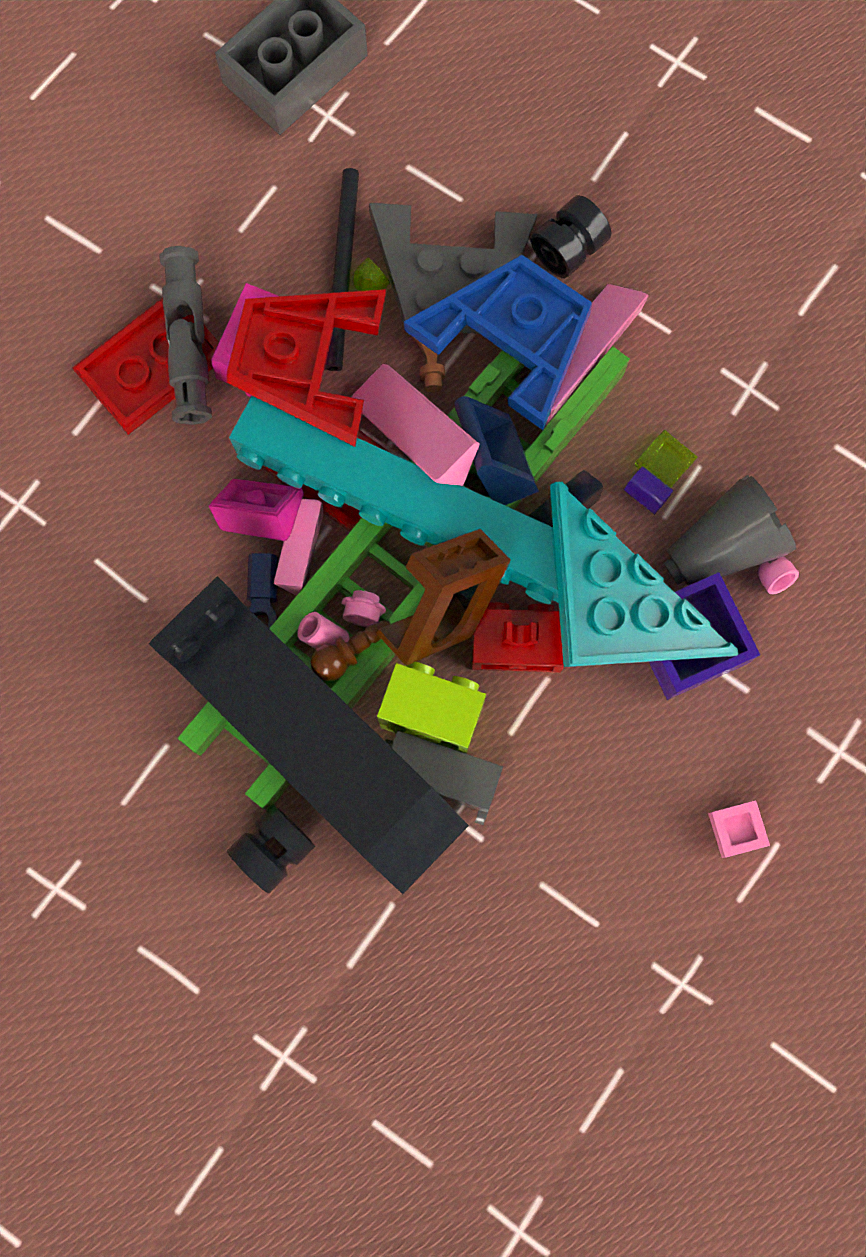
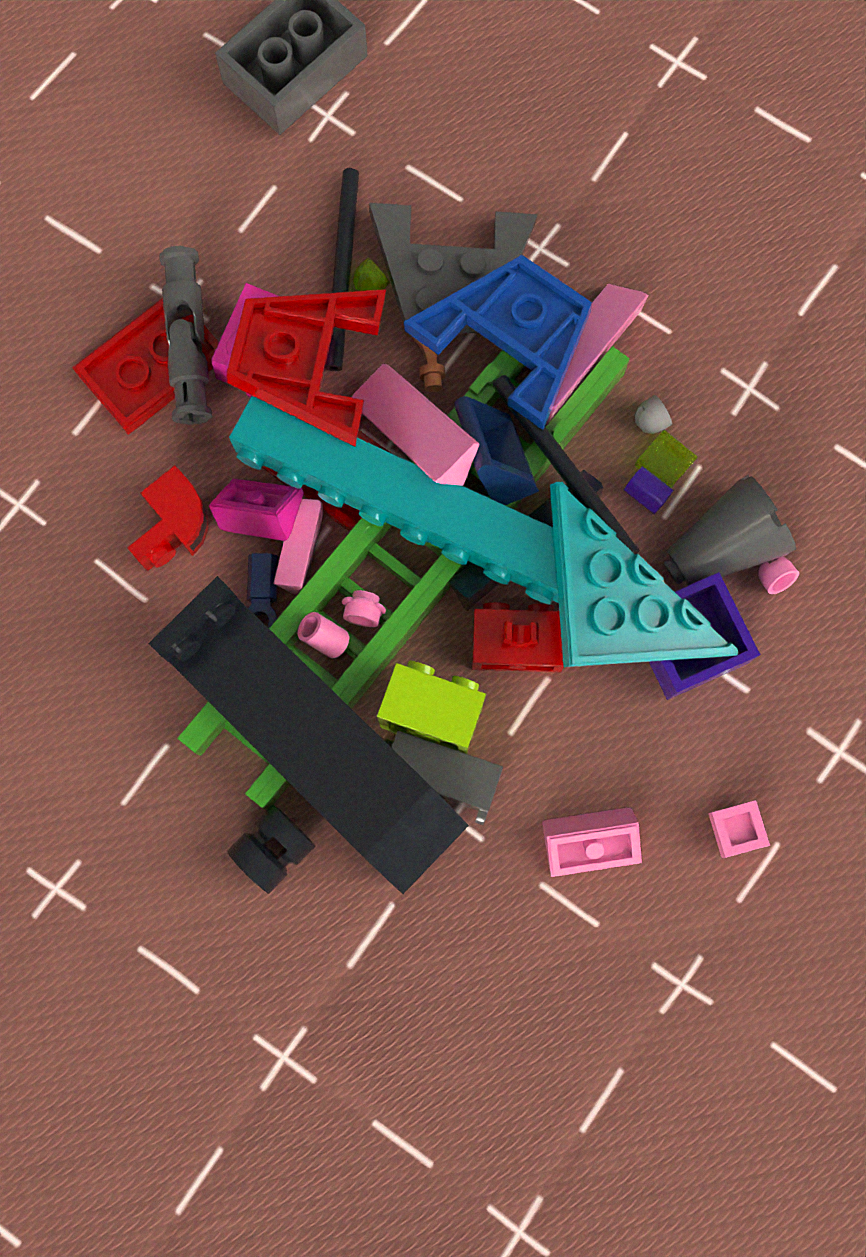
reddish brown bar [311,620,390,681] -> none
reddish brown panel [377,529,511,666] -> none
black wheel [530,195,612,279] -> none
none -> red brick [127,465,209,571]
none -> black piece [492,375,640,554]
none -> bright pink slope [542,808,642,877]
none -> light grey hinge [634,395,672,434]

